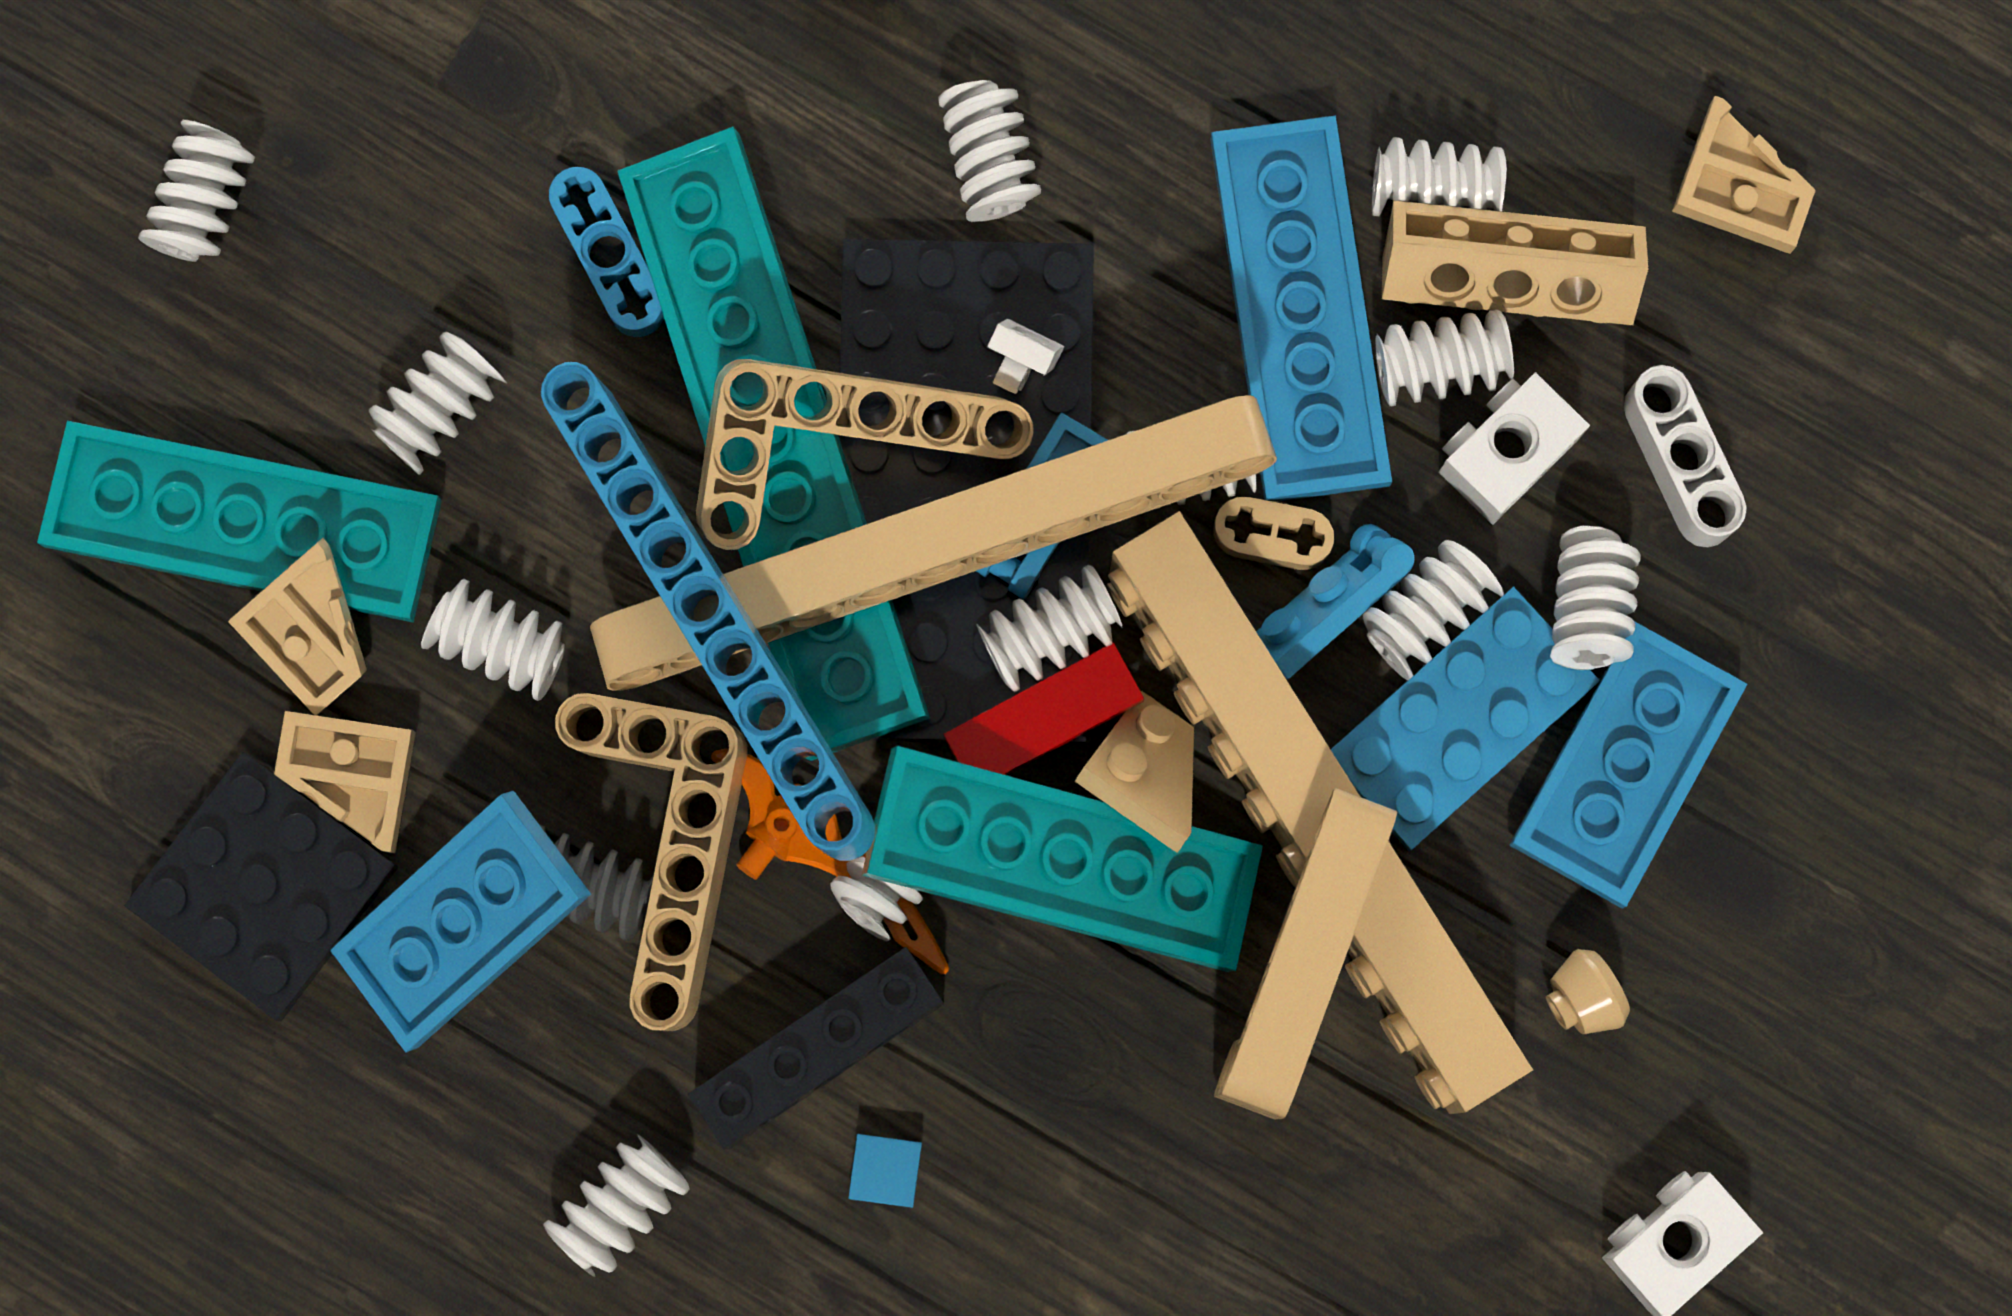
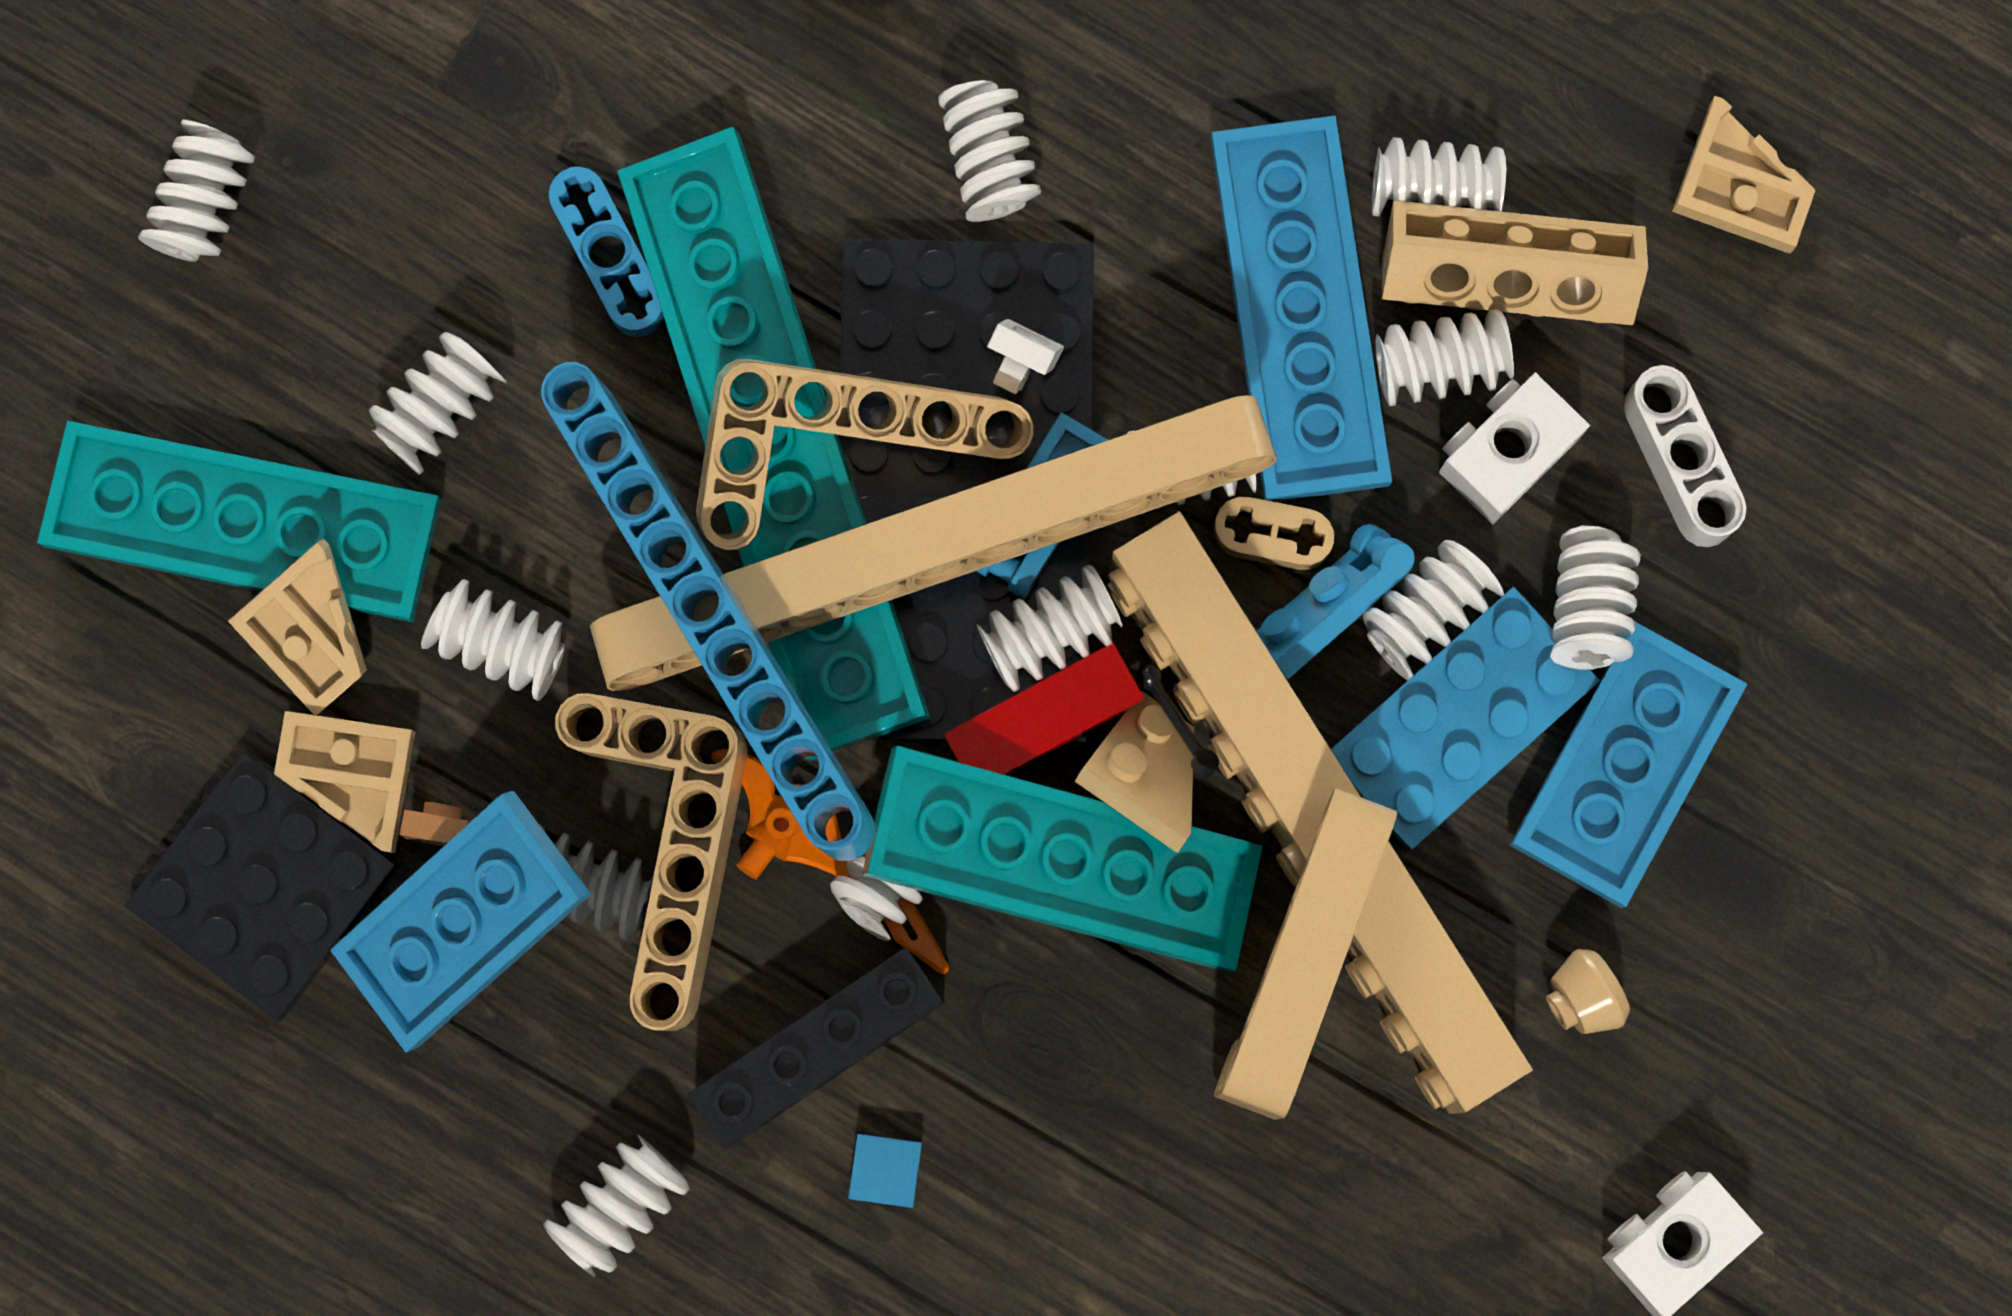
none -> medium nougat plate [399,802,470,847]
none -> black hinge [1137,665,1219,777]

